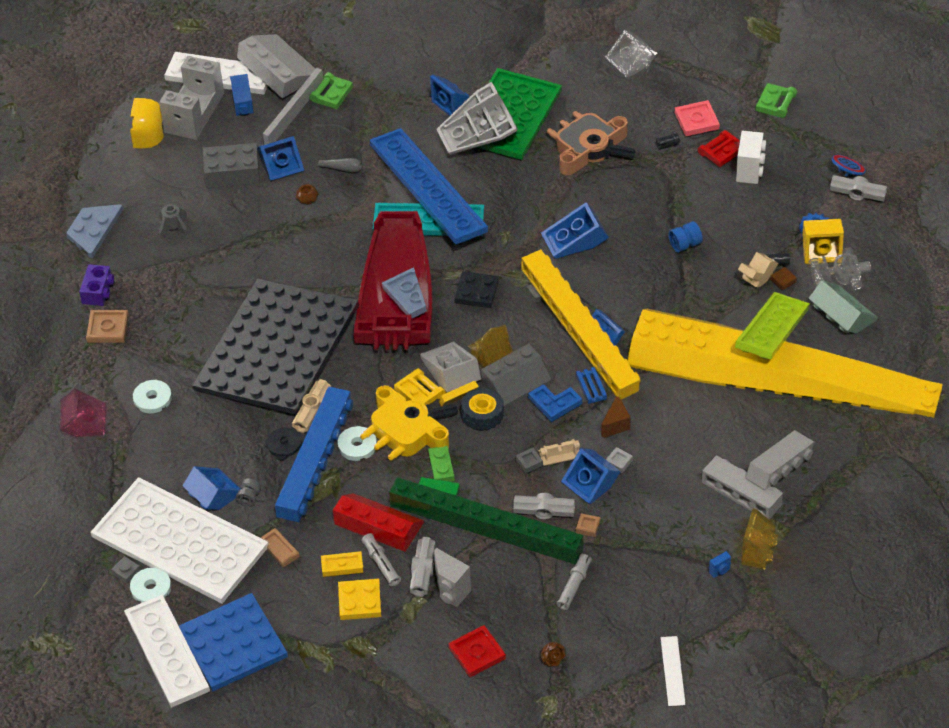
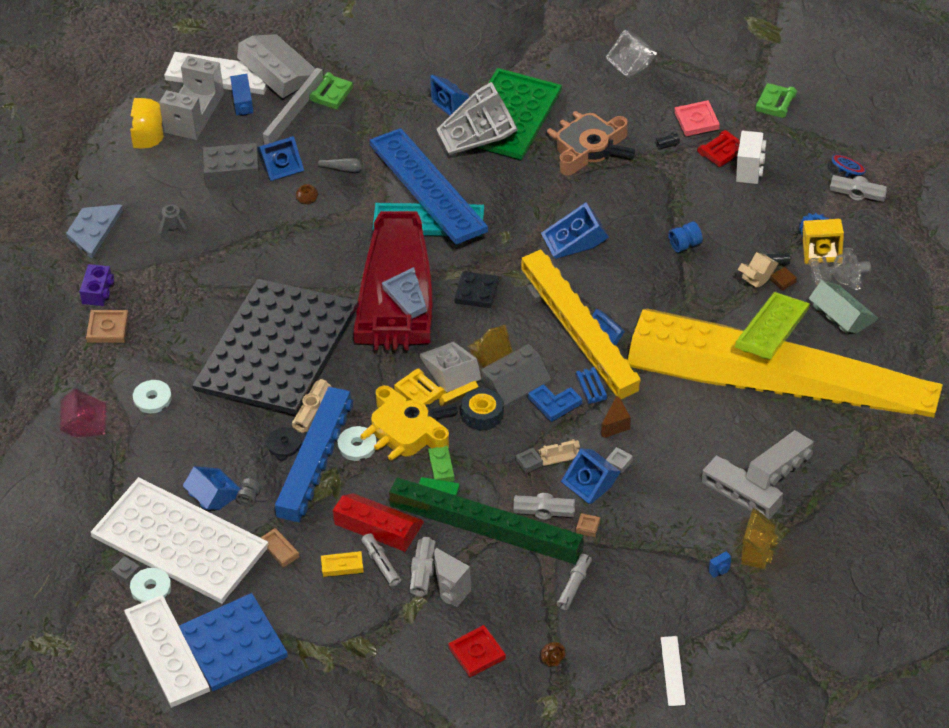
yellow plate [338,579,381,620] -> none

